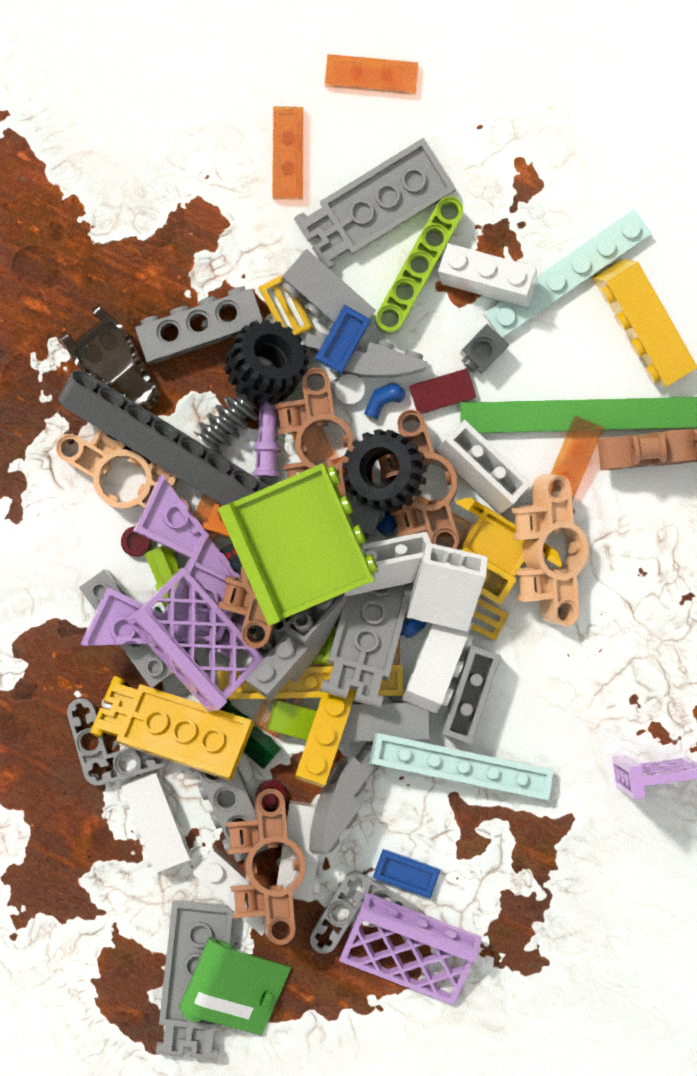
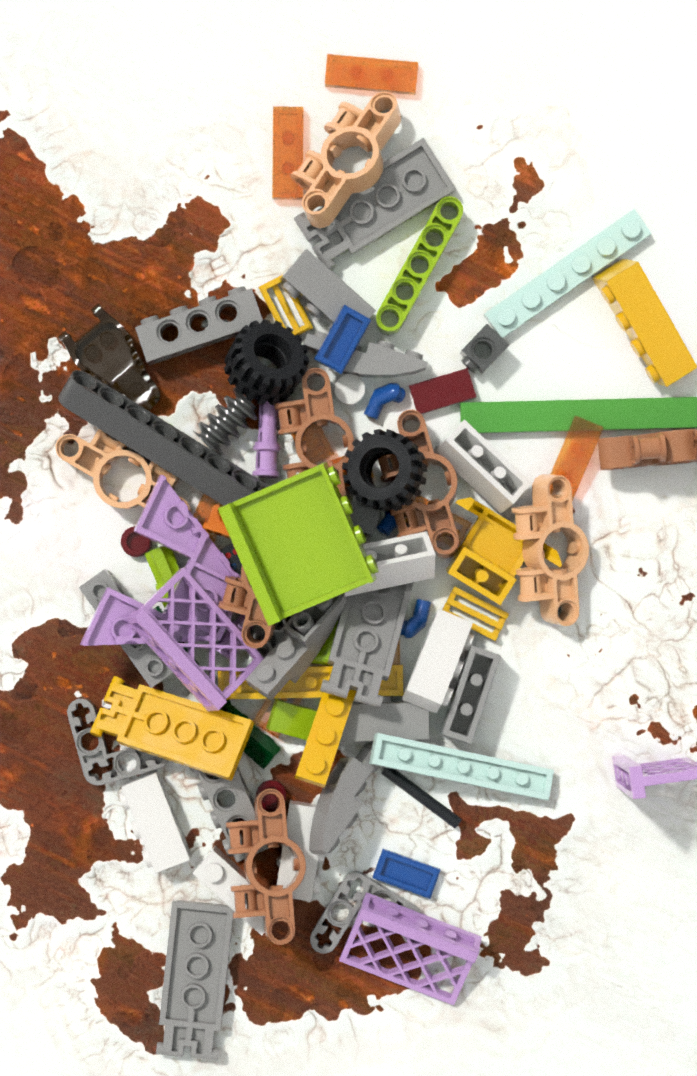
bright green door [179,937,291,1036] -> none
white brick [407,542,488,632] -> none
white brick [438,243,538,308] -> none
none -> light nougat piece [290,91,401,228]
none -> black piece [381,767,462,829]

